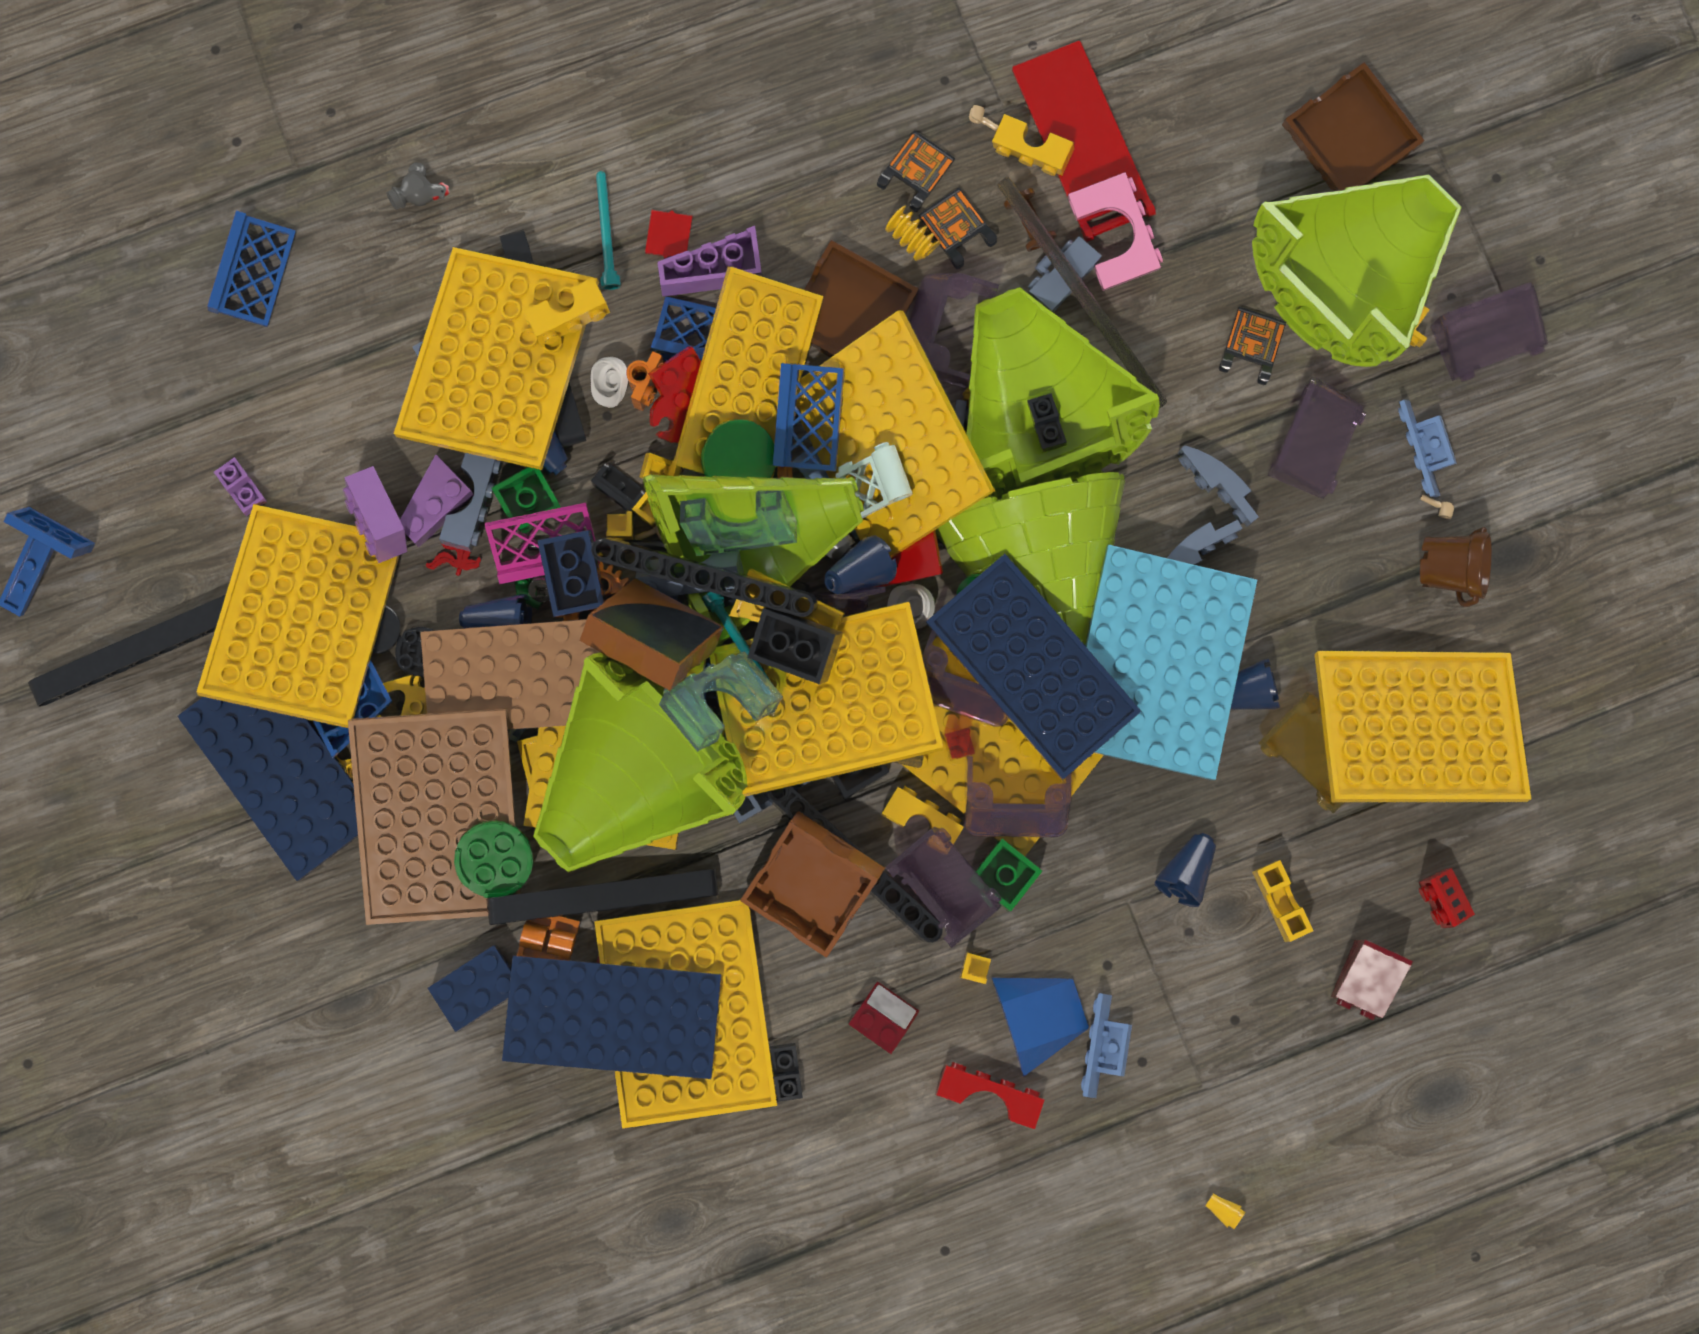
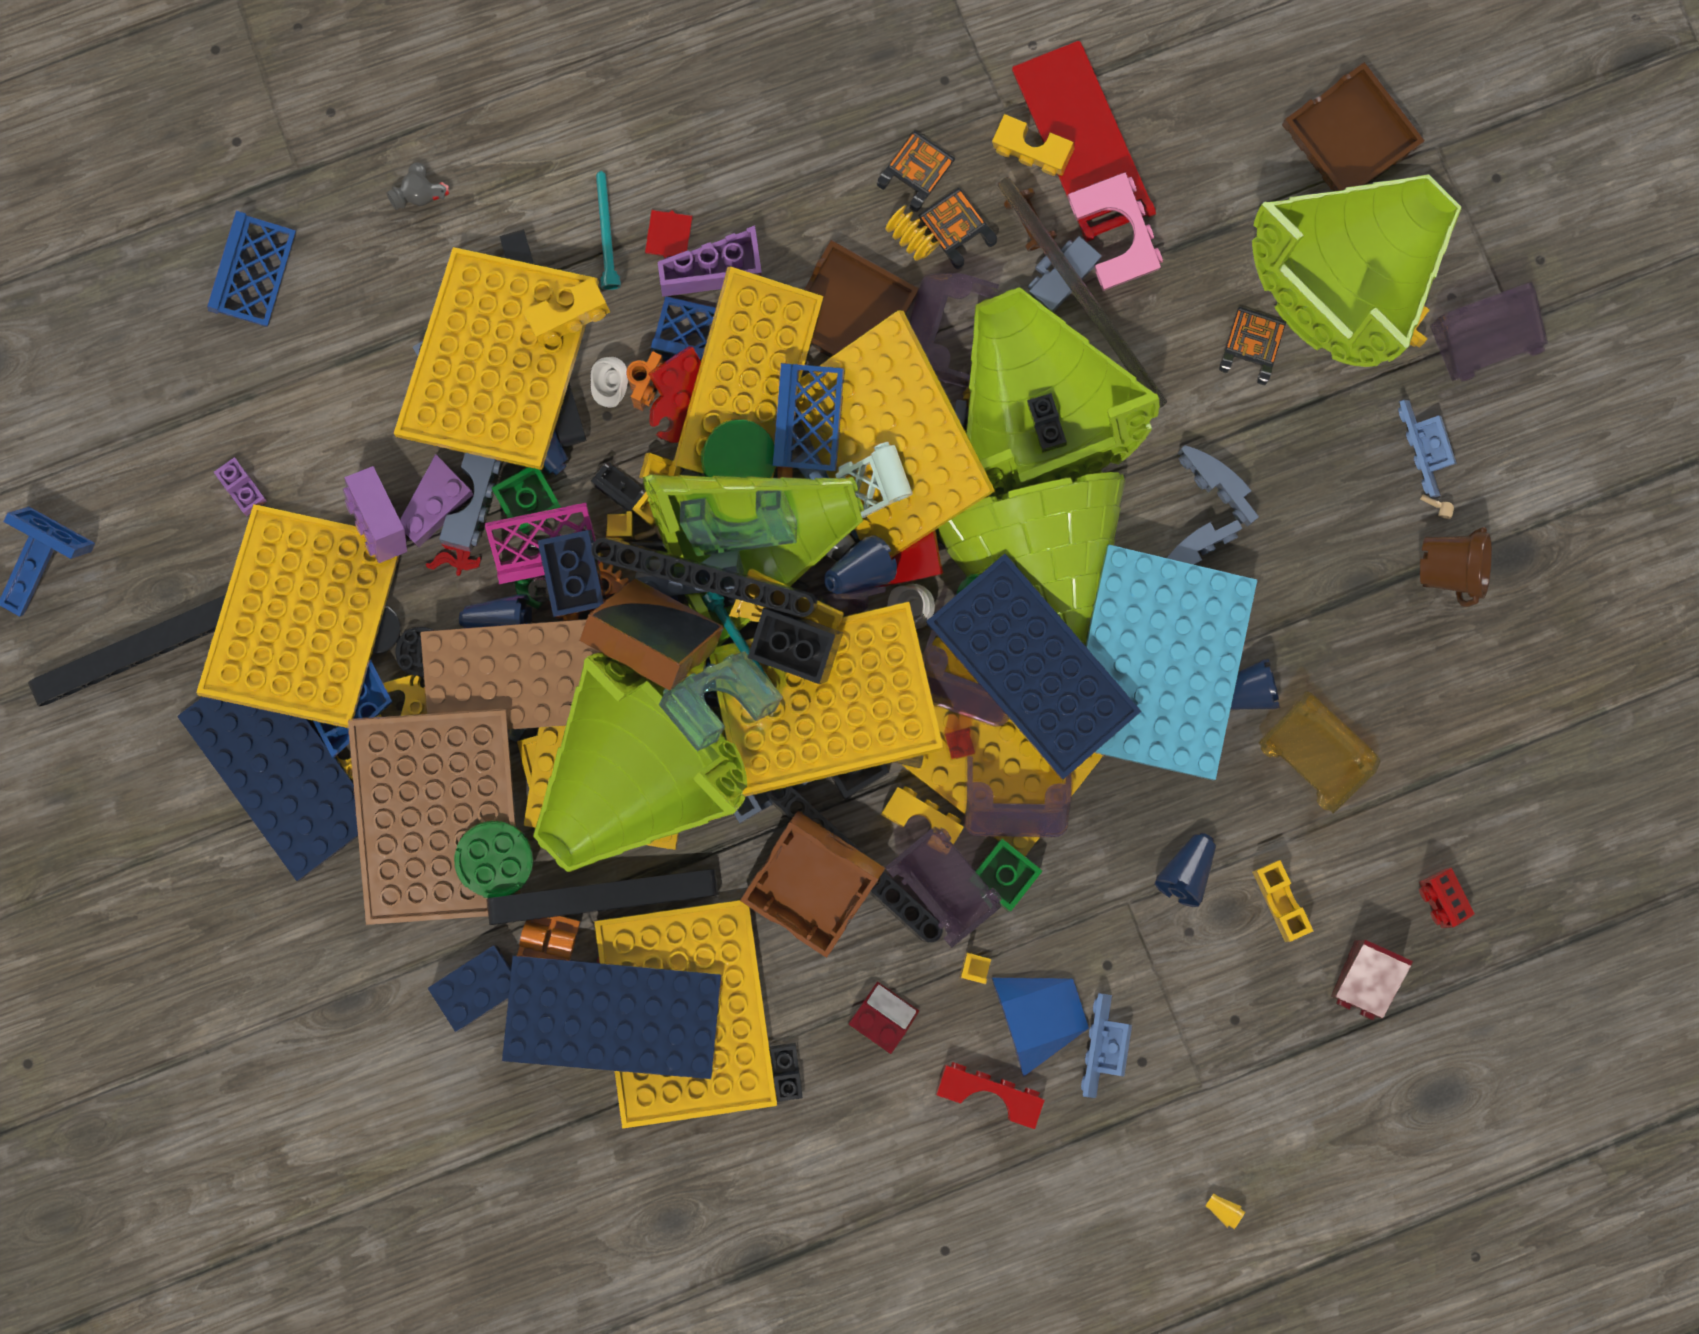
tan hand [969,105,999,131] -> none
clear purple windscreen [1268,377,1367,499] -> none
yellow plate [1314,651,1531,802] -> none

